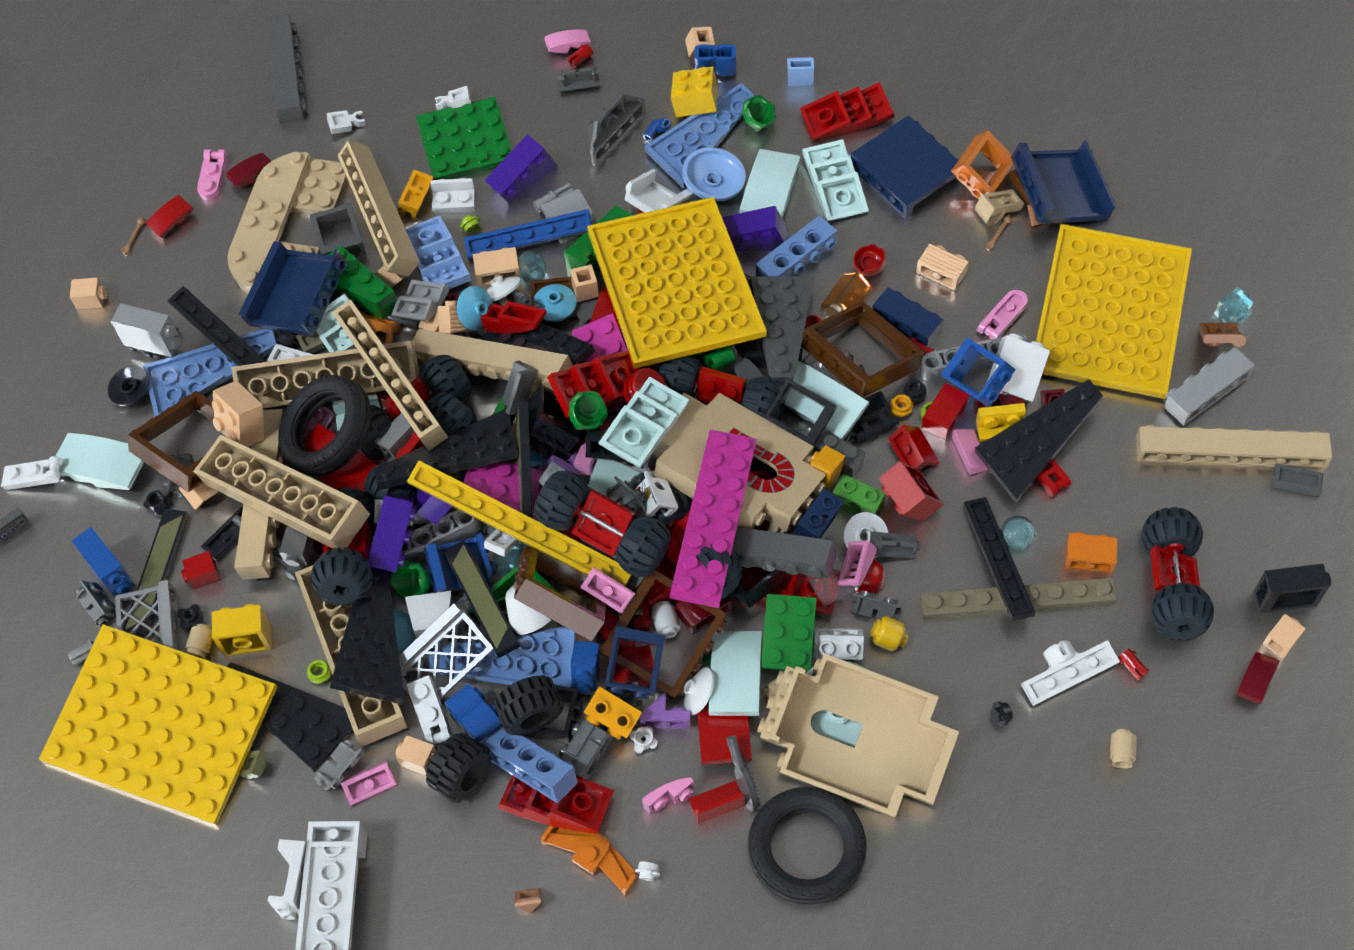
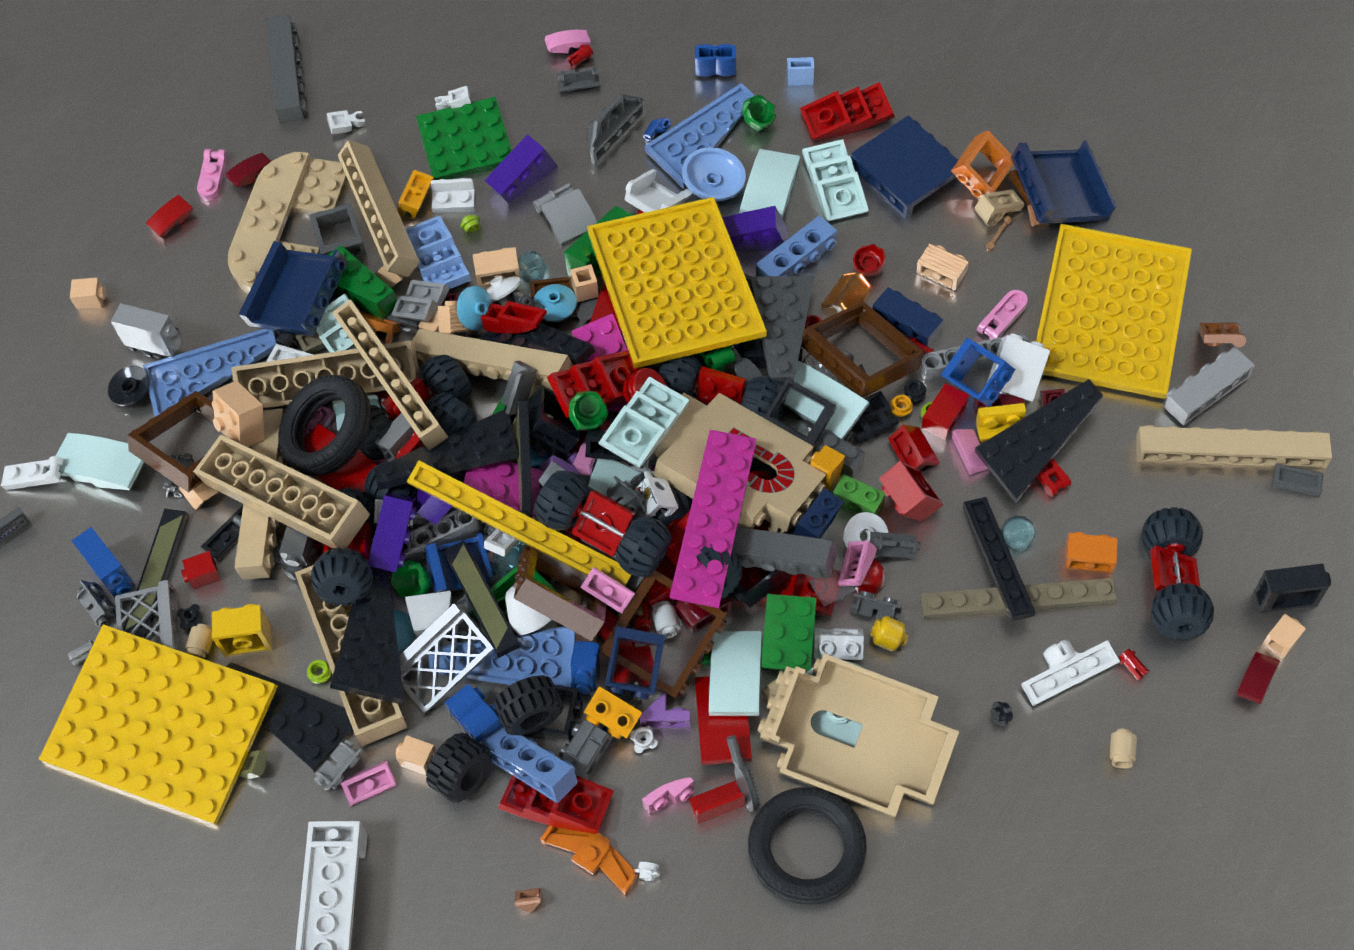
medium nougat hinge [121,218,146,255] -> none
black plate [143,490,171,515] -> none
black tile [167,286,266,366] -> none
white panel [268,839,306,920] -> none
white plate [406,675,453,747] -> none
blue tile [464,209,592,260] -> none
yellow brick [671,67,719,118] -> none
white dish [684,668,715,715] -> none
light nougat brick [685,27,715,58] -> none
clear light blue brick [1214,287,1254,323] -> none

